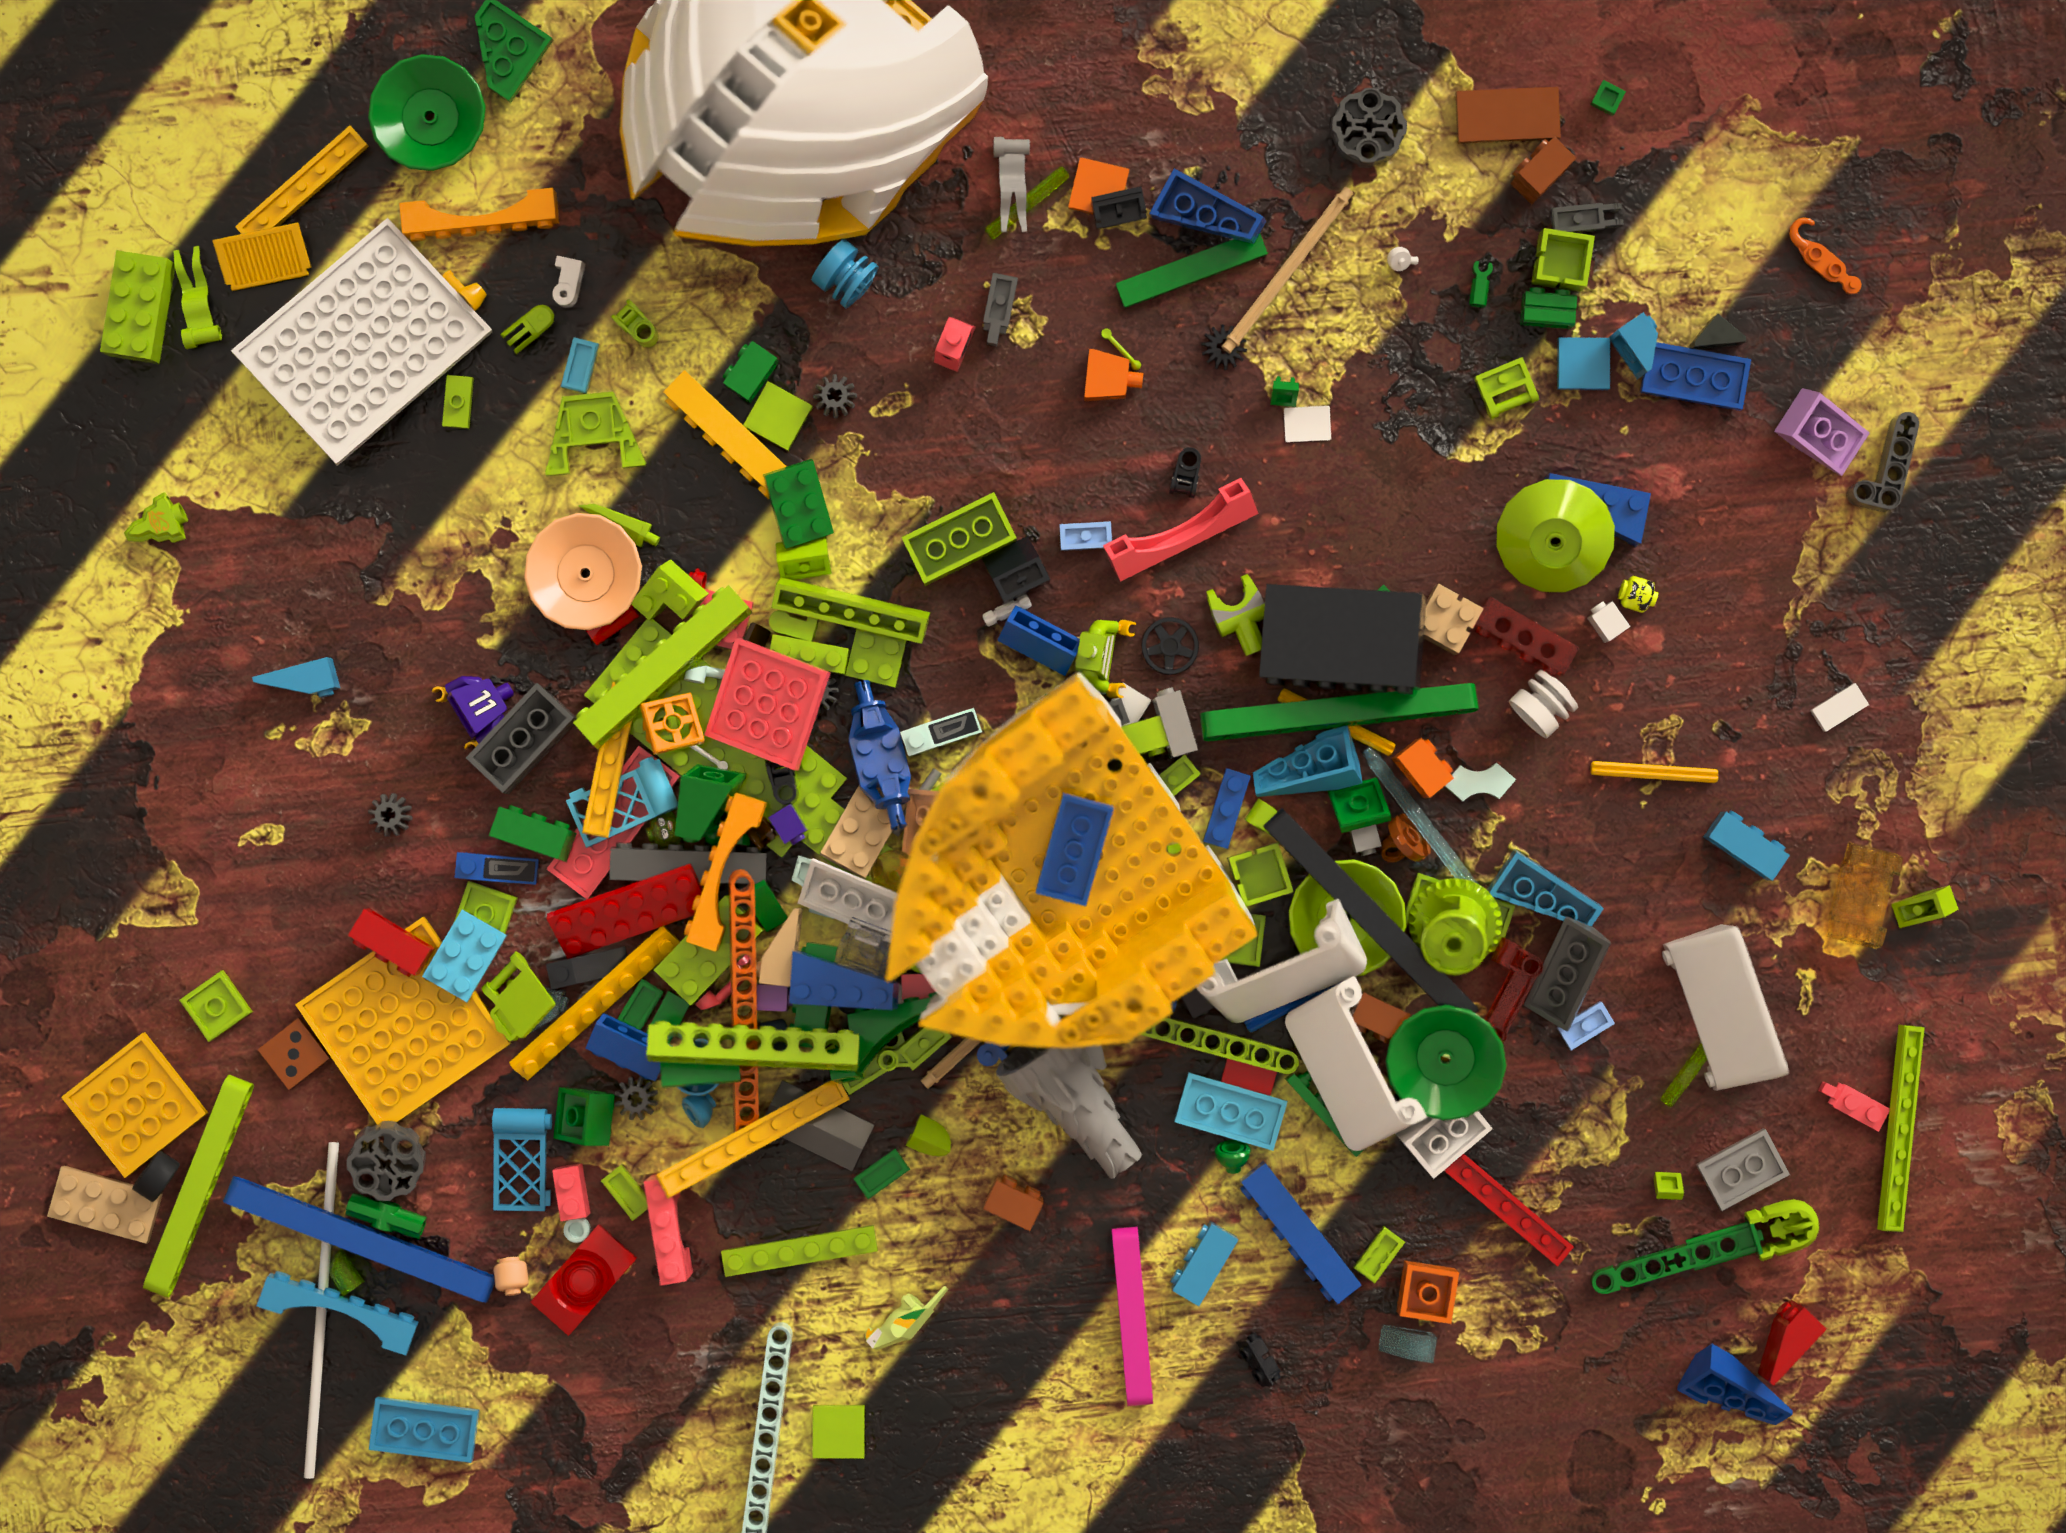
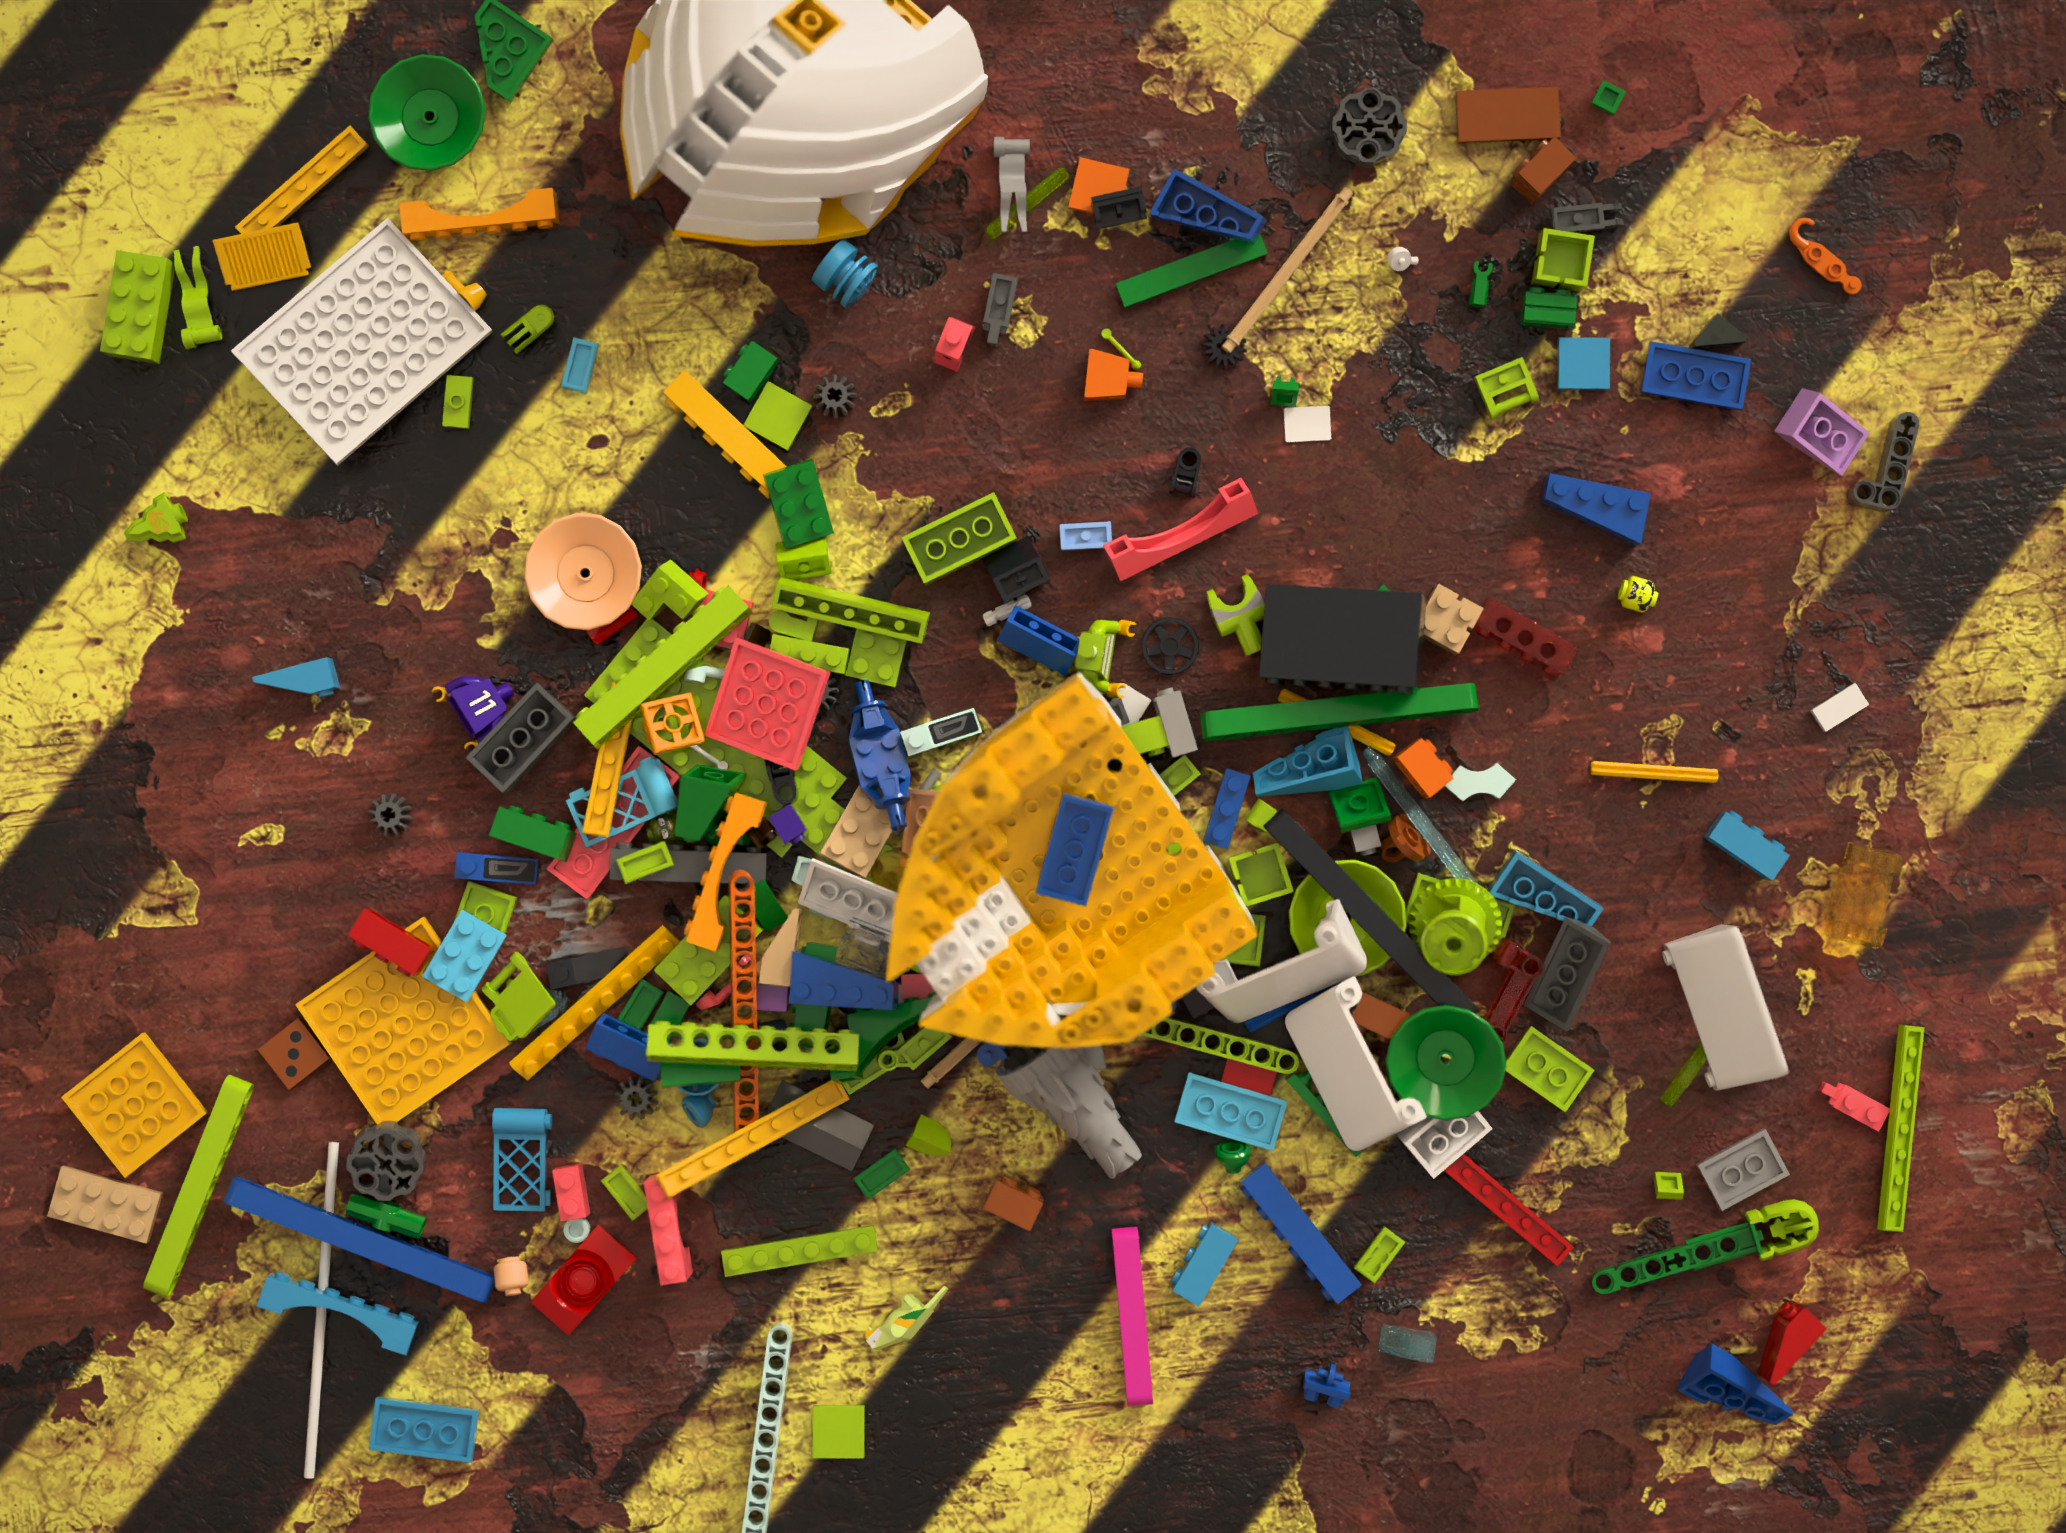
black tyre [132,1151,180,1202] -> none
lime tile [180,970,253,1042] -> none
clear neon green brick [330,1248,364,1296] -> none
lime wing [545,391,646,477] -> none
red plate [546,863,703,959] -> none
white leg [553,256,585,308] -> none
green slope [553,1087,615,1146] -> none
lime bar [577,504,660,547] -> none
lime piece [611,299,659,348] -> none
black hinge [1236,1332,1281,1387] -> none
orange brick [1396,1260,1459,1324] -> none
lime dish [1496,479,1615,592] -> none
white wheel [1509,670,1579,738] -> none
light blue plate [1556,1001,1615,1050] -> none
white brick [1587,601,1630,643] -> none
dark azure slope [1609,312,1658,379] -> none
lime slope [1891,885,1959,928] -> none
none -> lime tile [616,841,674,884]
none -> blue hips [1303,1363,1350,1409]
none -> lime plate [1505,1025,1594,1112]

